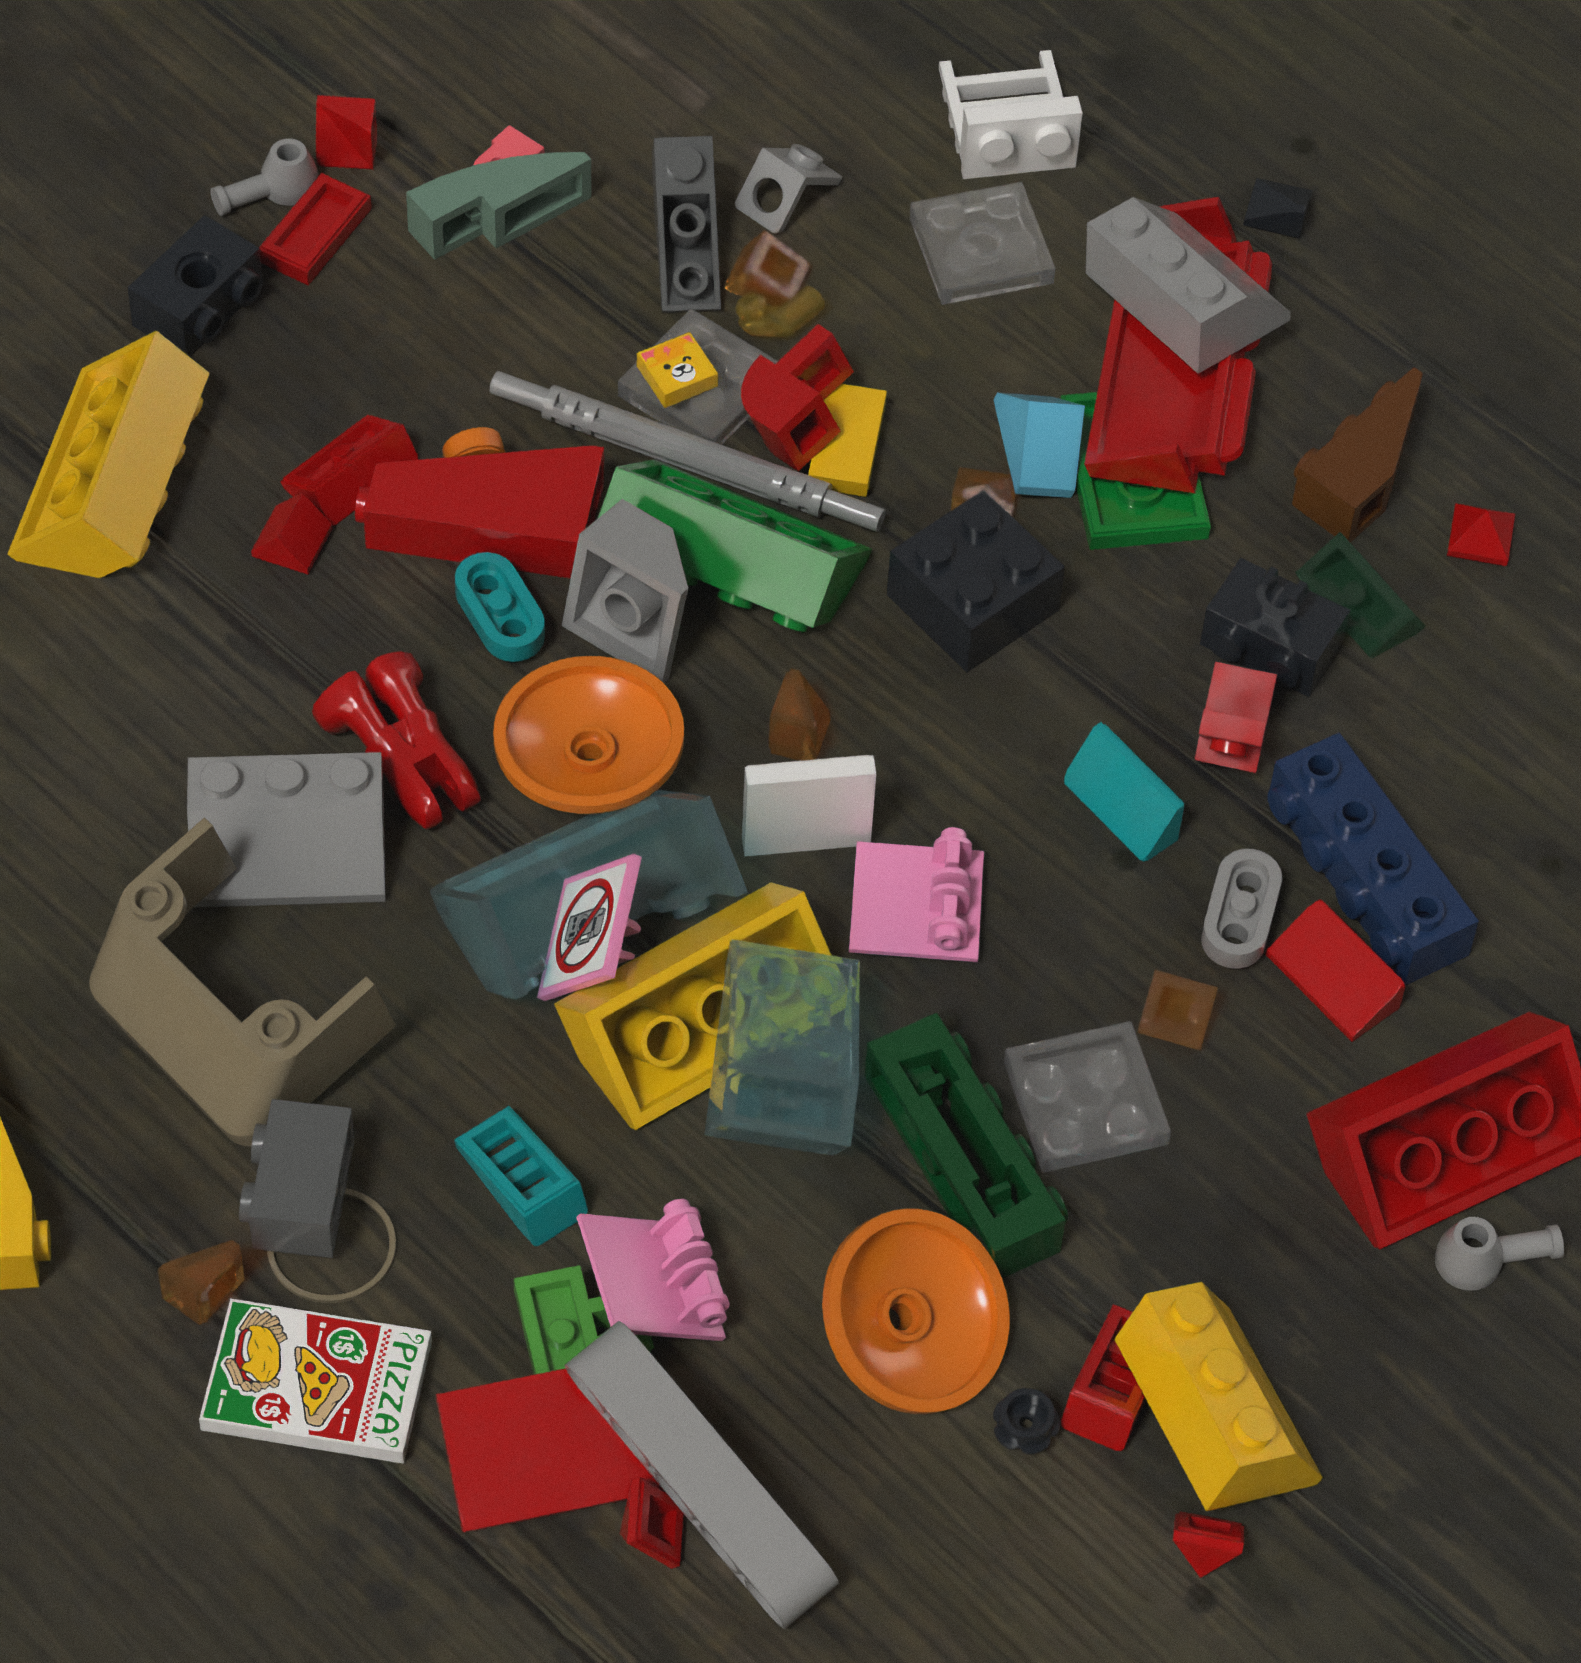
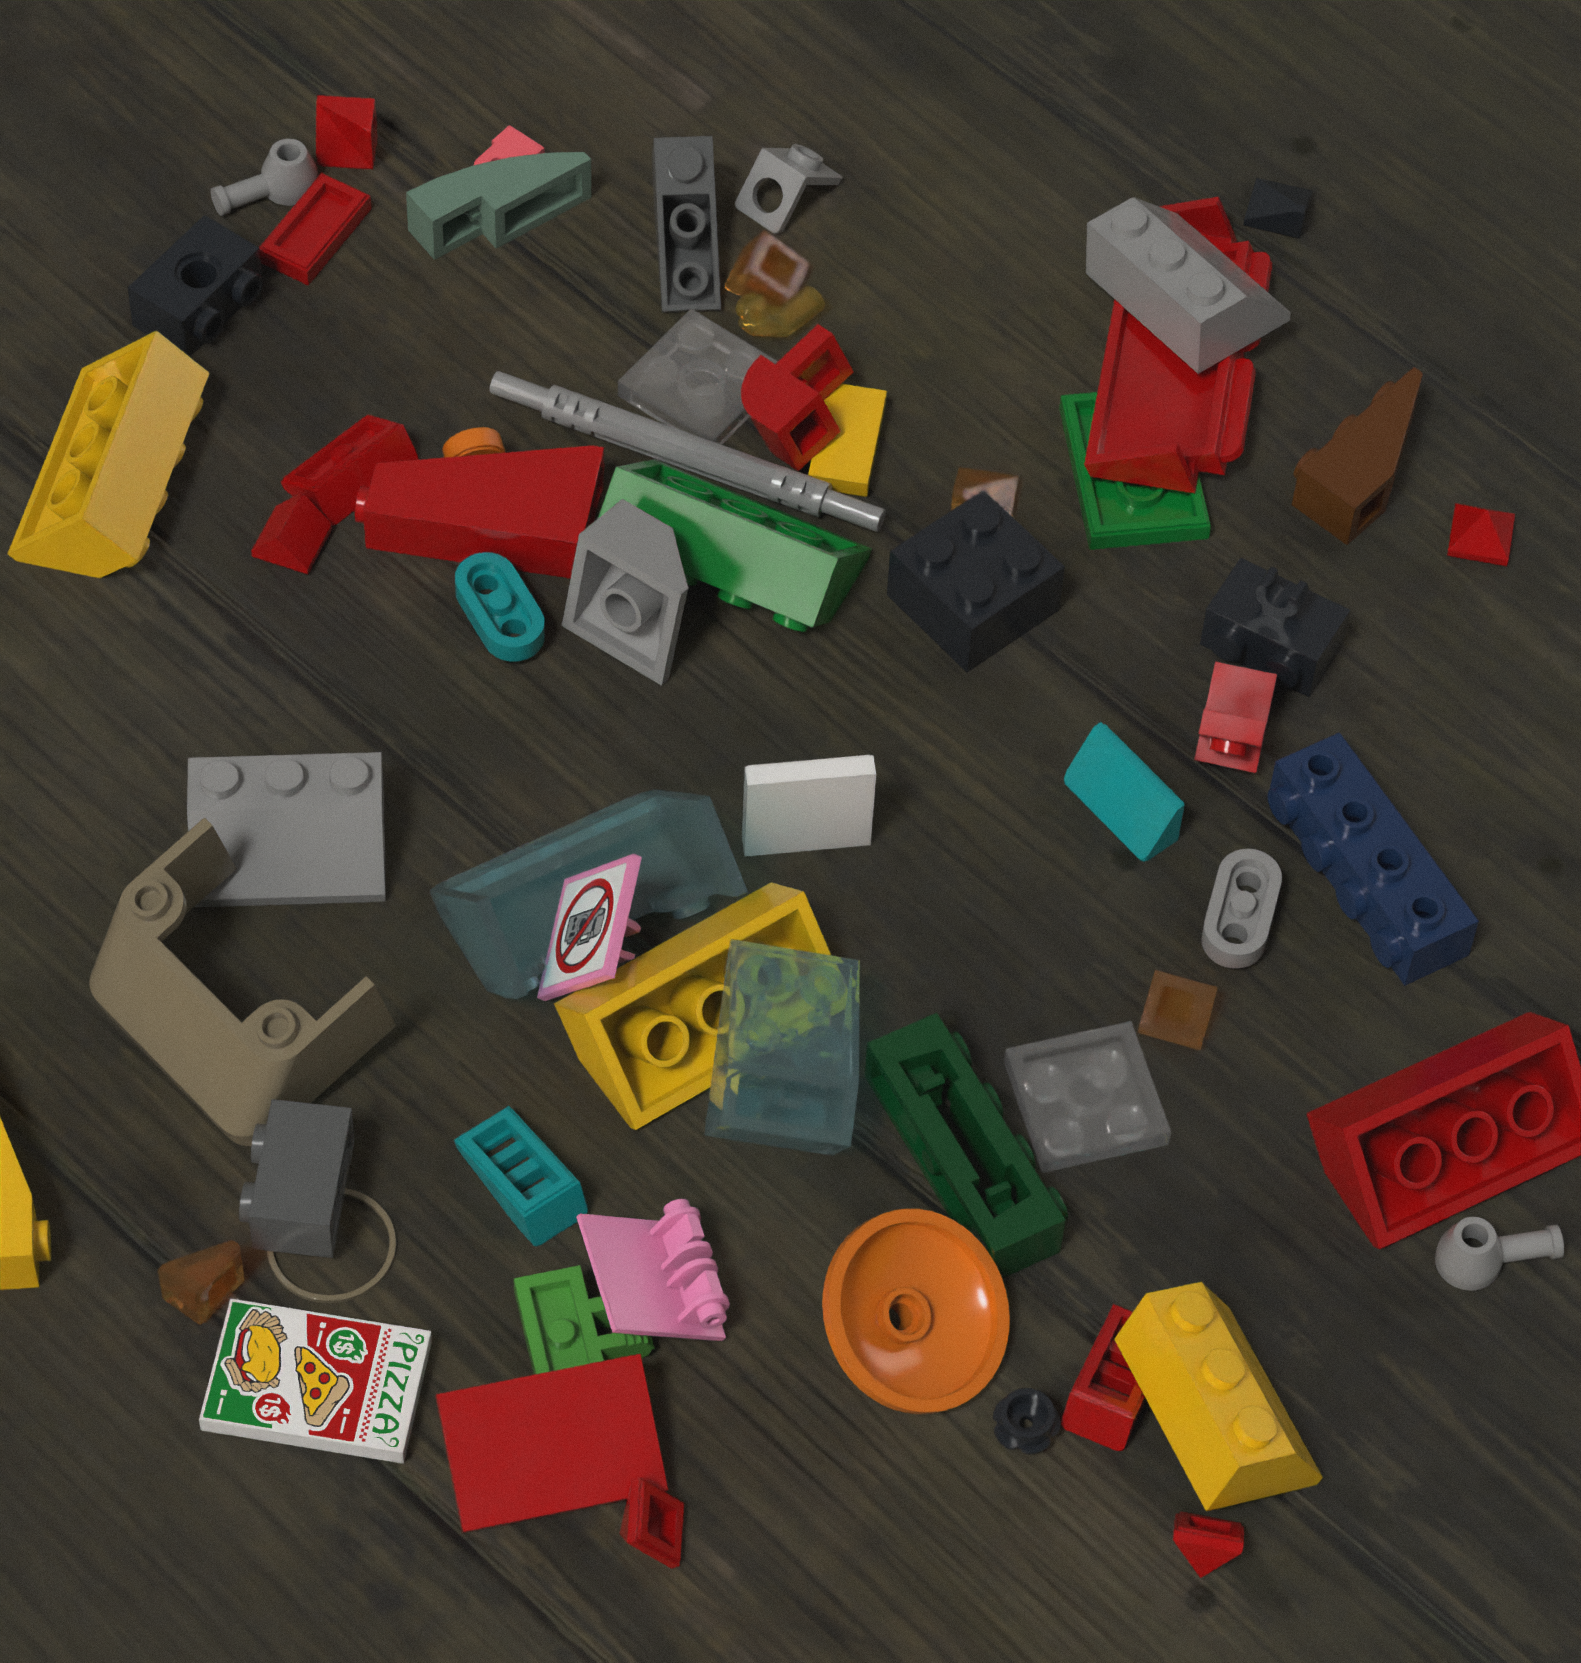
red piece [312,651,481,830] -> none
orange dish [493,656,684,814] -> none
light grey beam [564,1321,839,1629] -> none
yellow tile [637,332,718,408] -> none
clear orange slope [769,668,830,761] -> none
bright pink hinge [849,827,984,962] -> none
clear plate [909,182,1056,305] -> none
white plate [939,50,1082,179] -> none
medium azure slope [993,392,1085,498] -> none
red slope [1265,899,1405,1042] -> none
clear green slope [1295,532,1426,659] -> none

